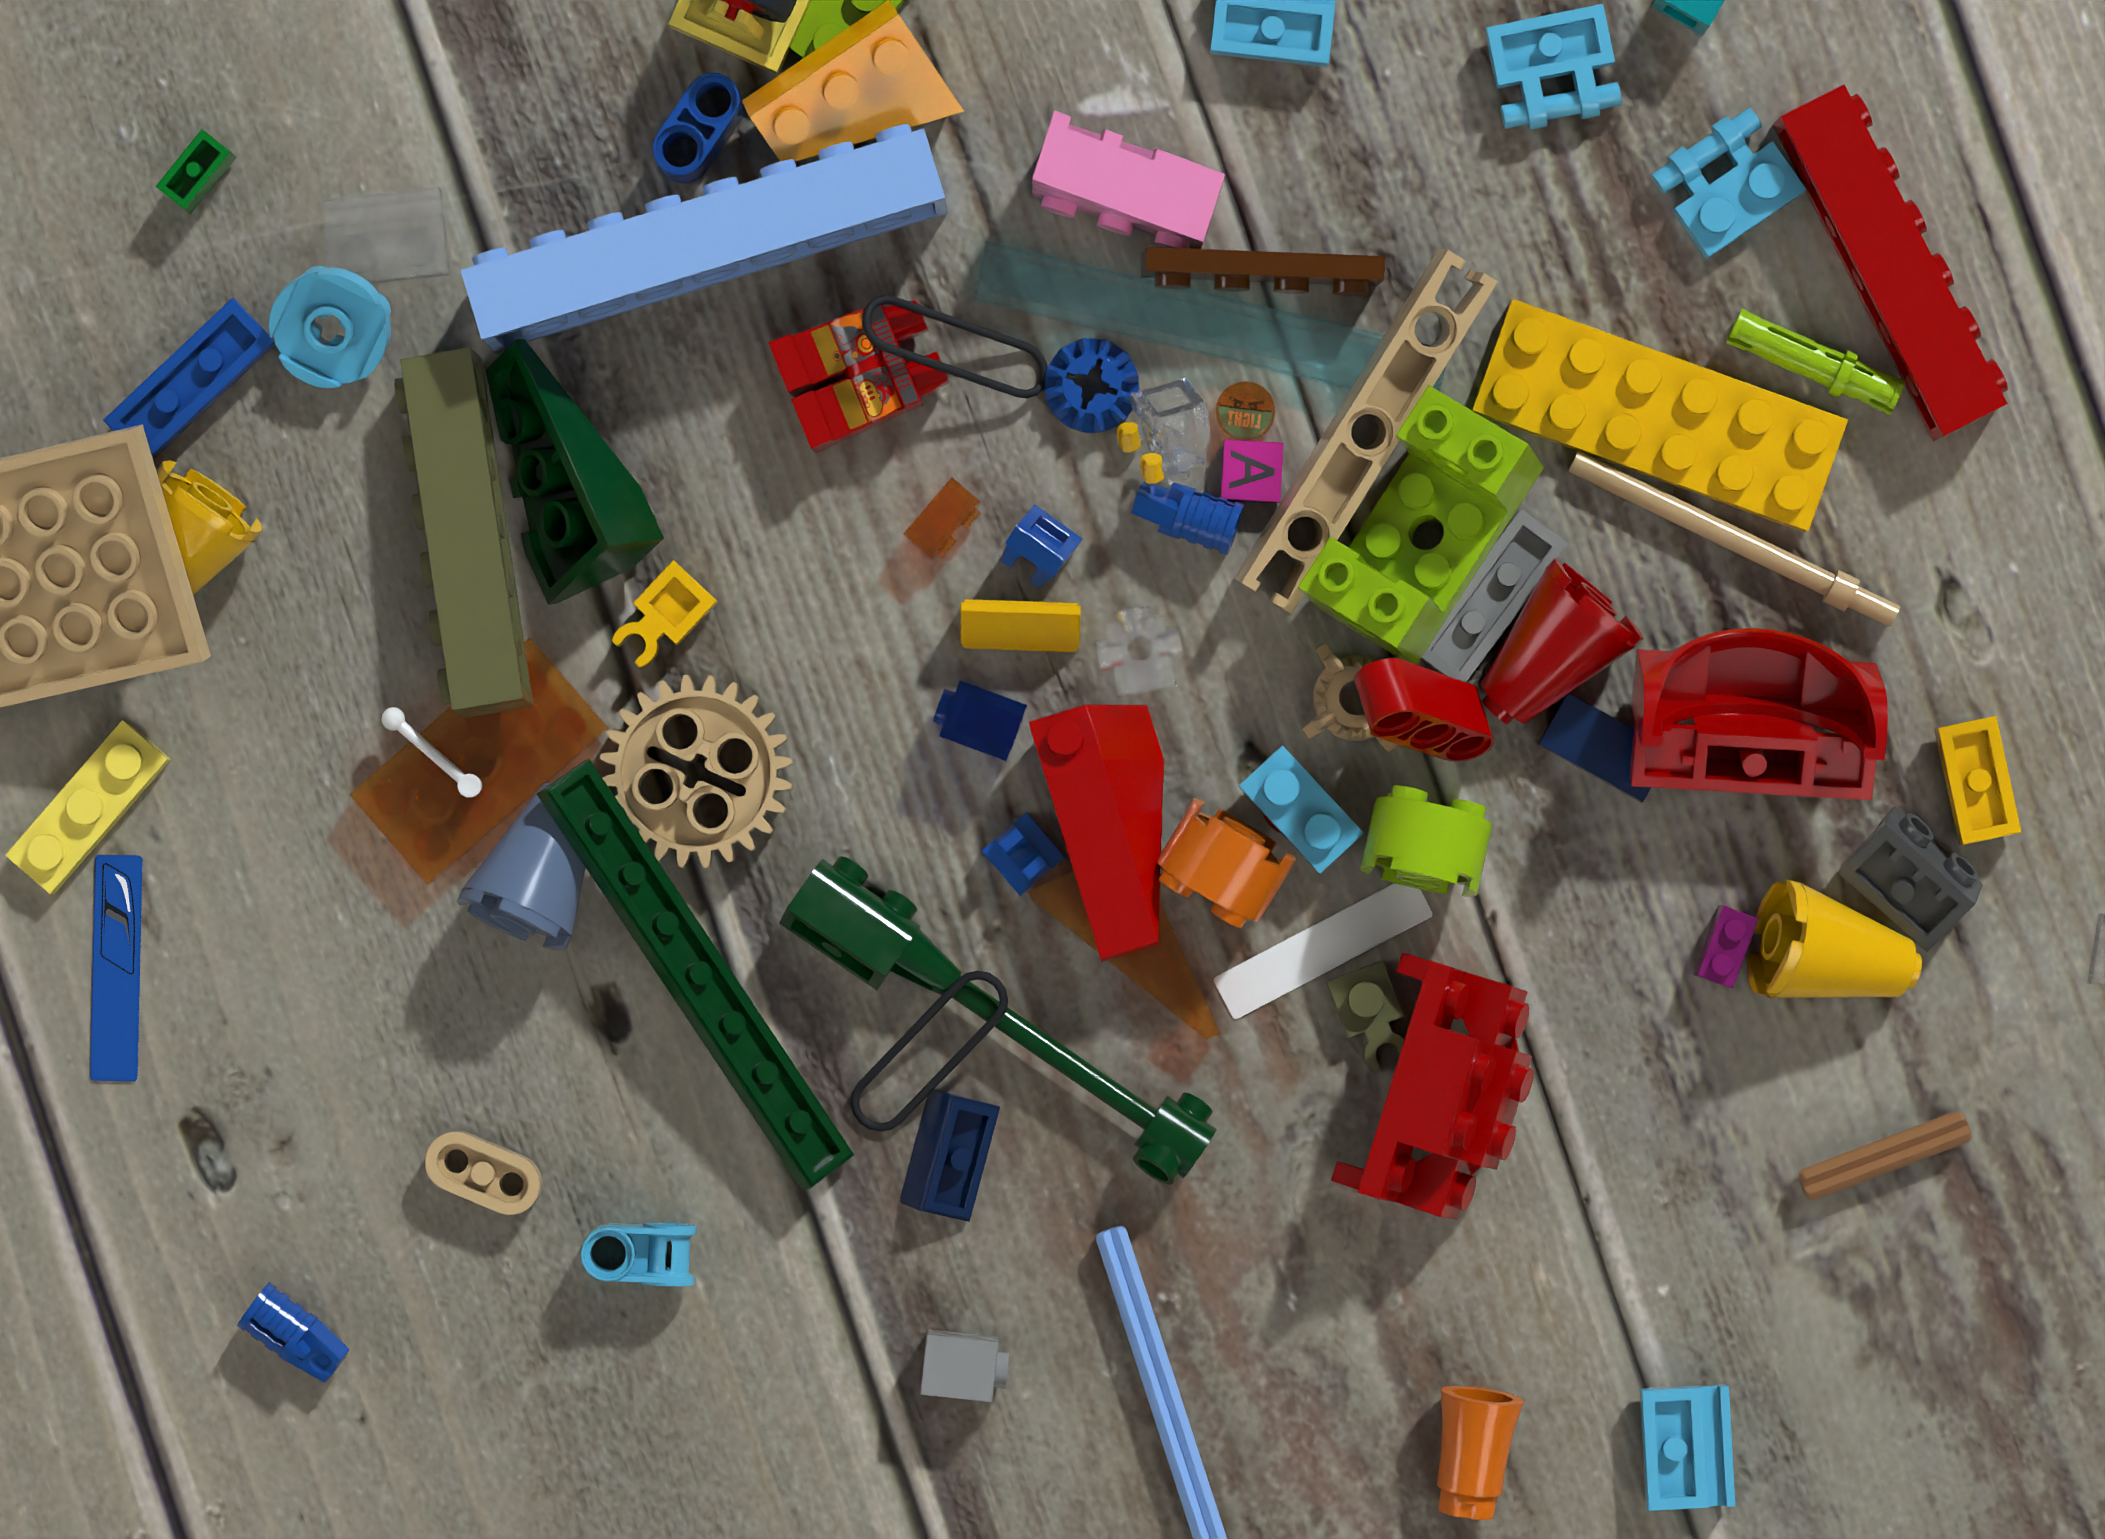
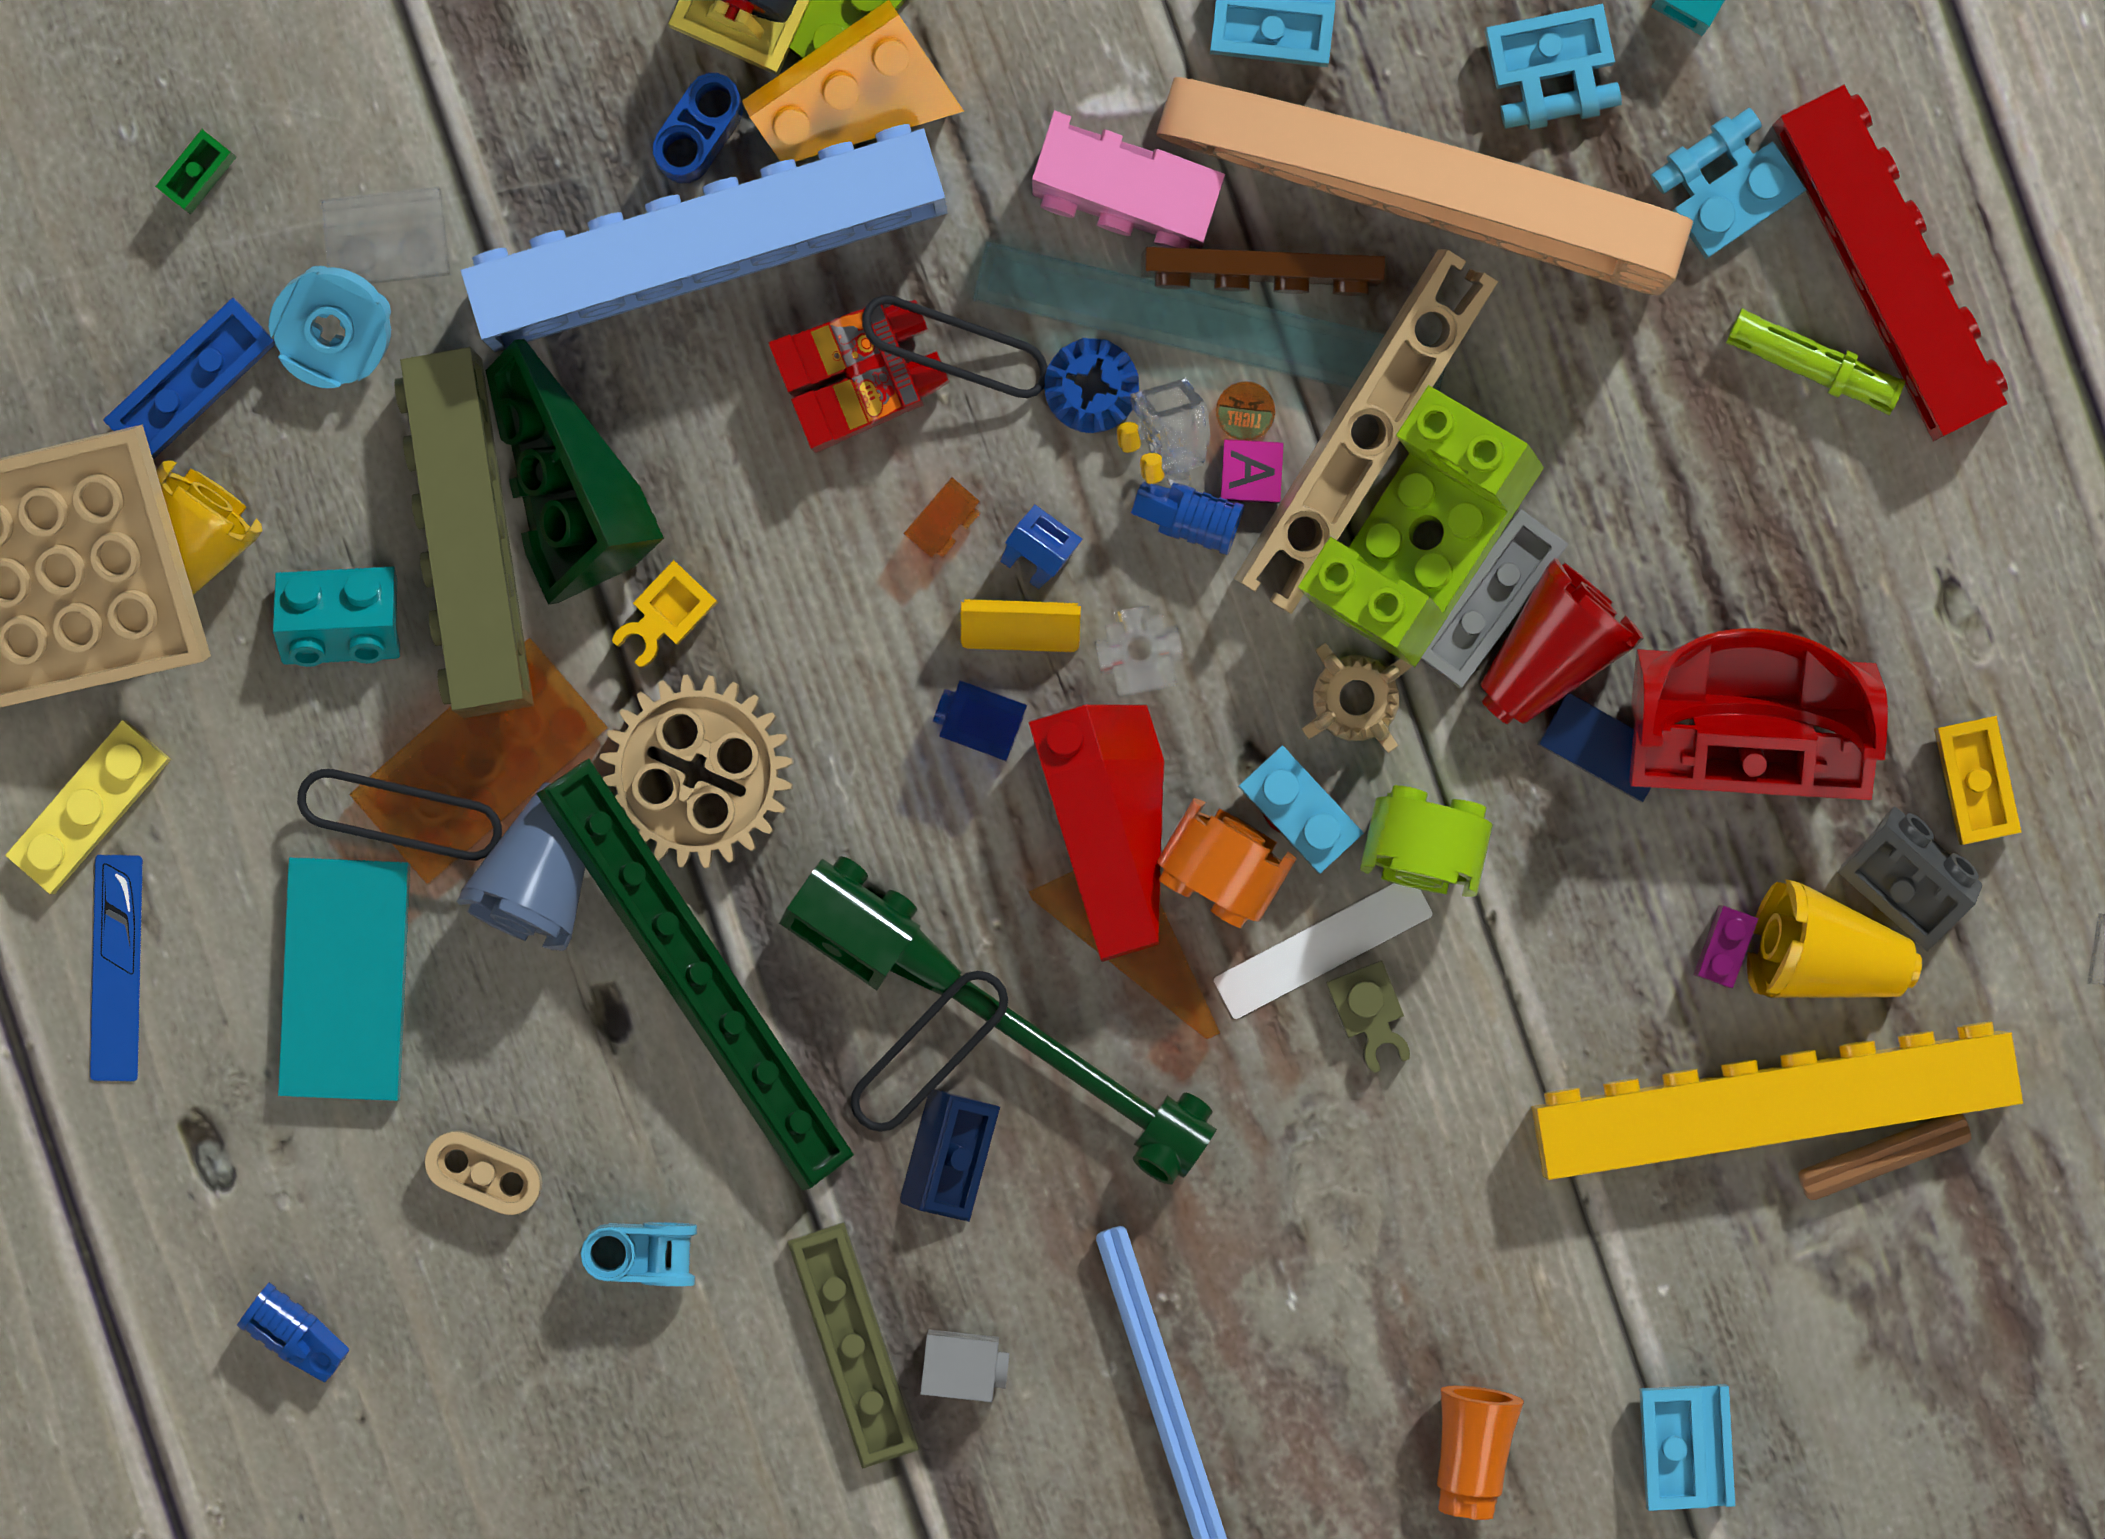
white hinge [381,707,482,798] -> none
blue tile [982,812,1065,896] -> none
red piece [1331,952,1534,1220] -> none
red beam [1354,658,1494,762] -> none
yellow plate [1471,299,1849,533] -> none
tan bar [1568,450,1900,627] -> none
none -> teal bracket [273,566,400,667]
none -> teal tile [278,857,411,1101]
none -> black piece [297,769,502,861]
none -> olive tile [787,1221,919,1469]
none -> light nougat beam [1156,76,1693,295]
none -> yellow brick [1531,1021,2023,1180]

